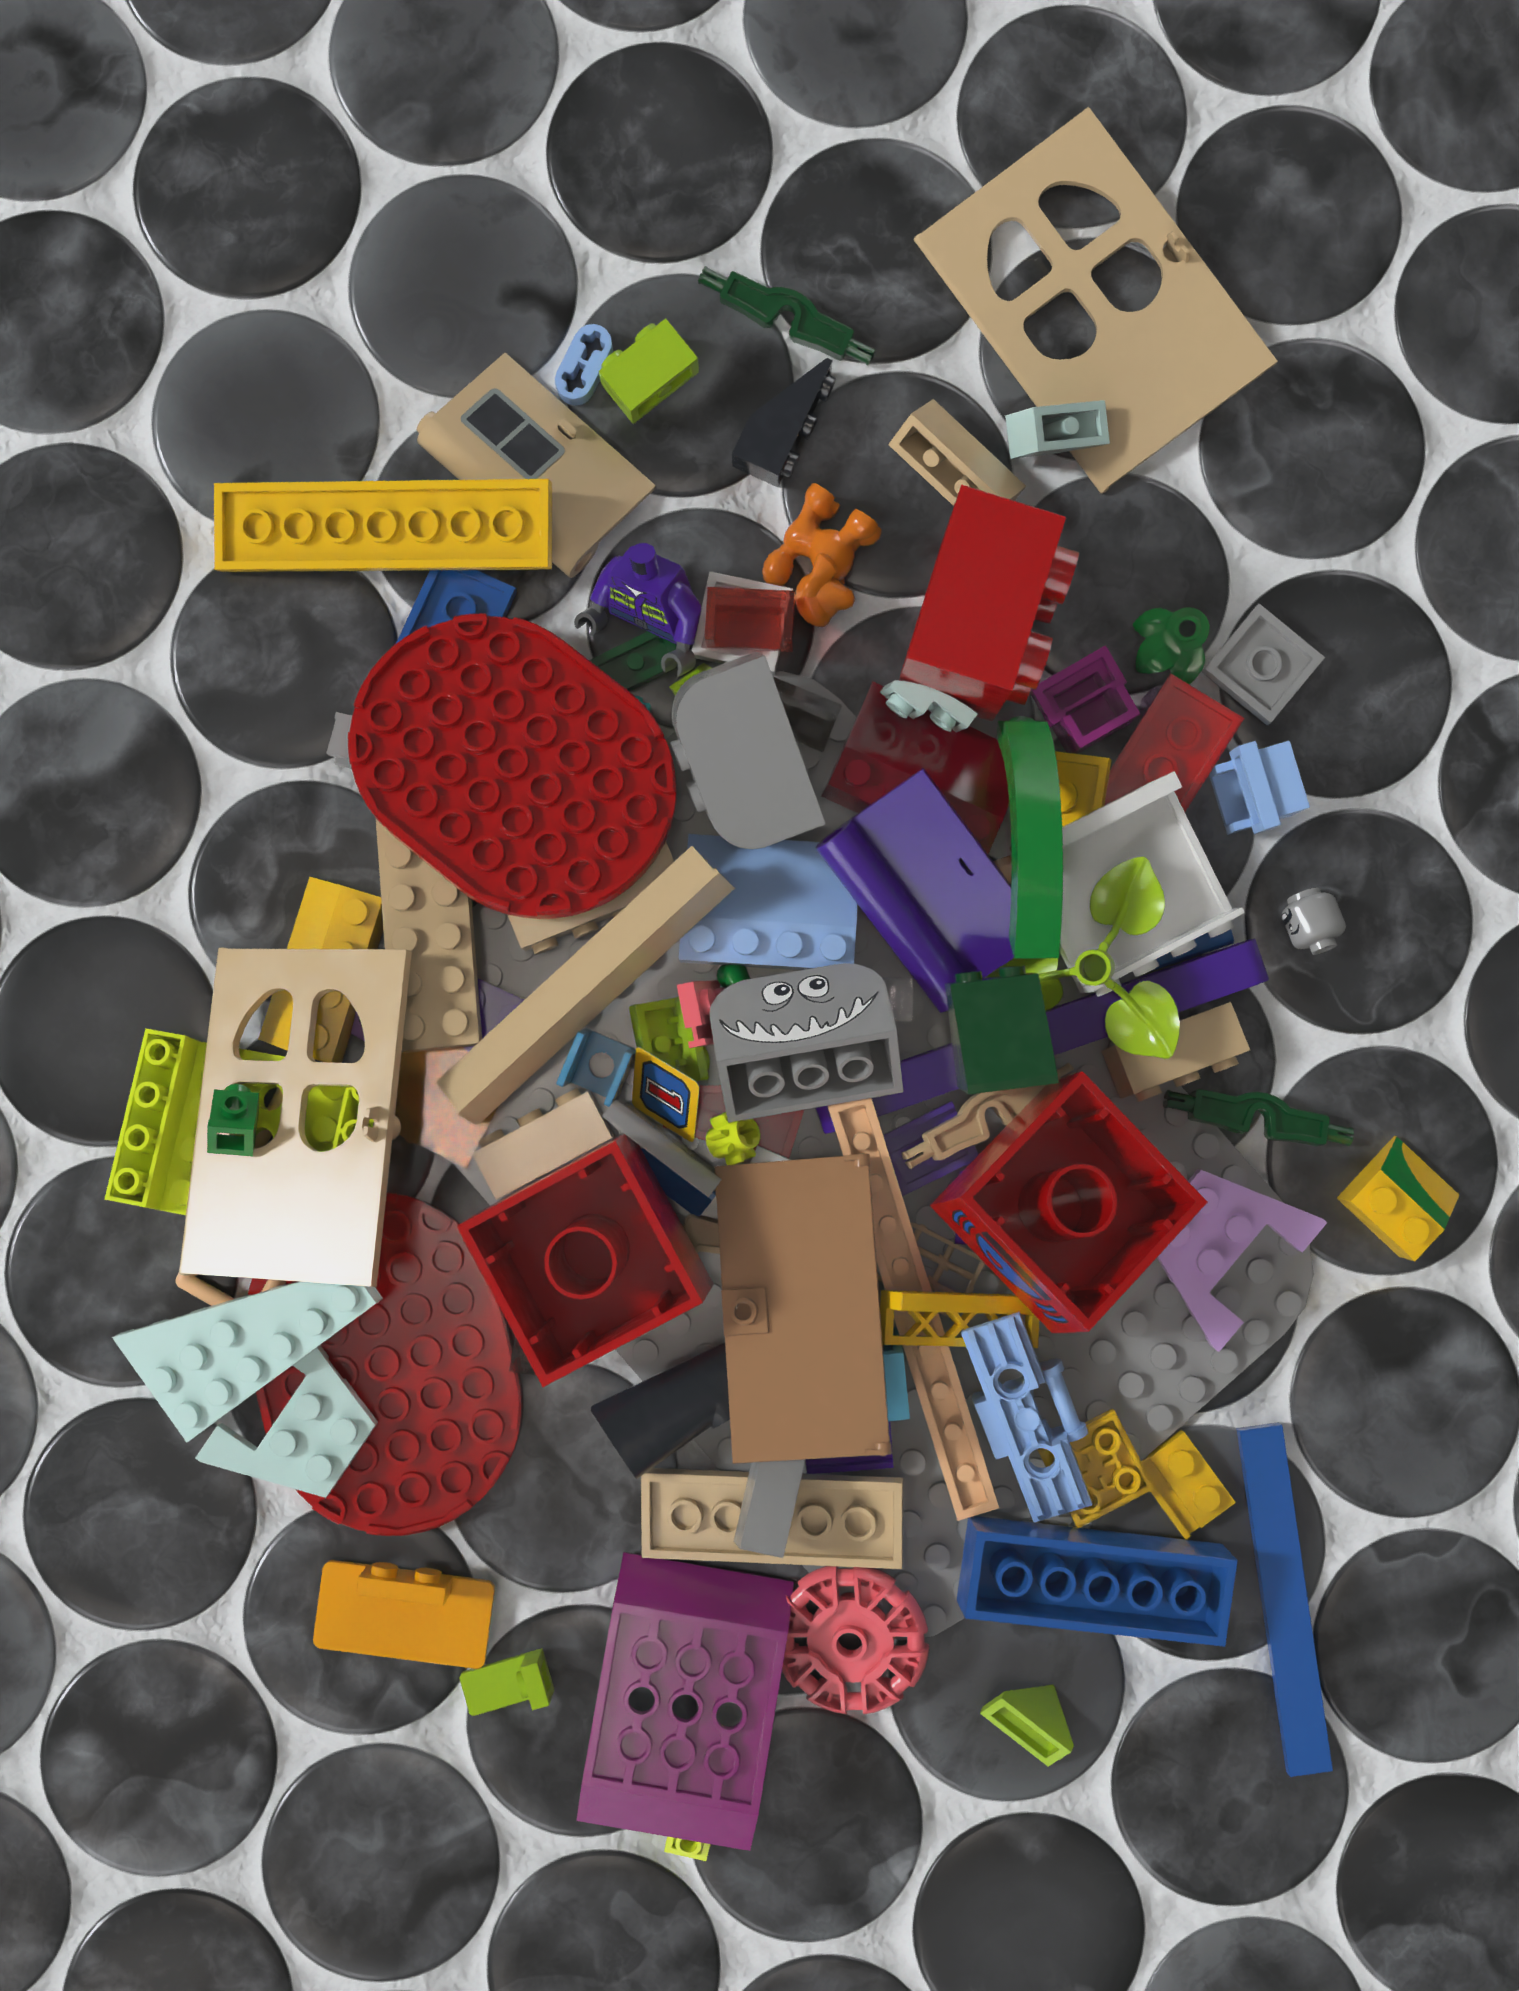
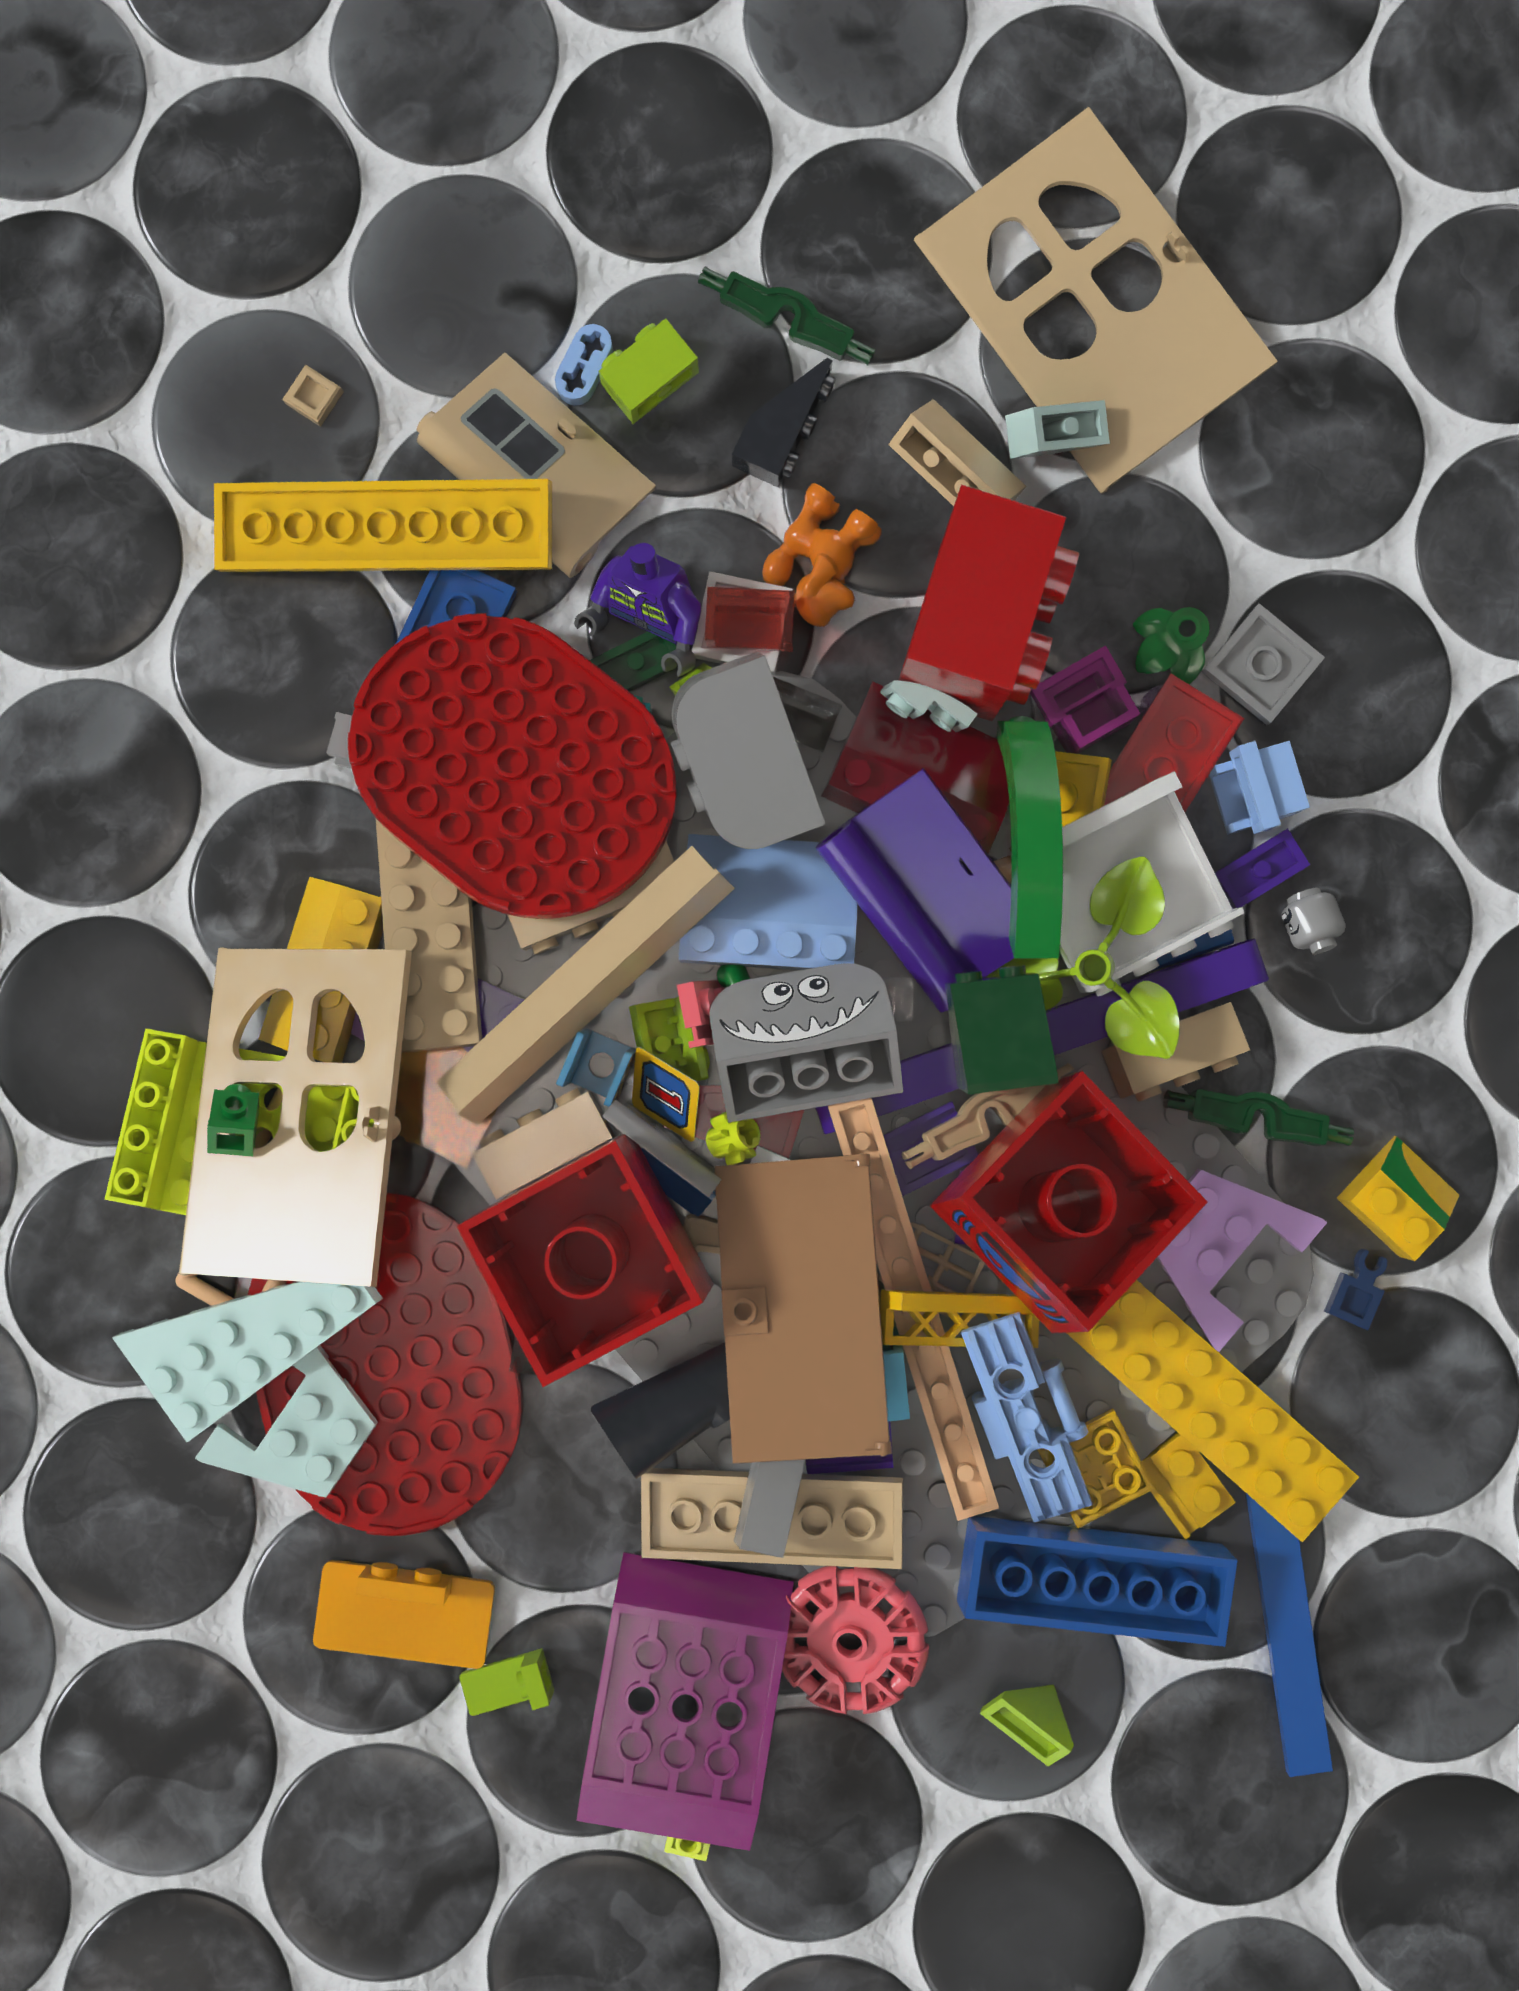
none -> tan tile [282,365,344,427]
none -> yellow plate [1066,1280,1359,1542]
none -> dark purple plate [1215,828,1310,909]
none -> dark blue plate [1324,1248,1388,1330]

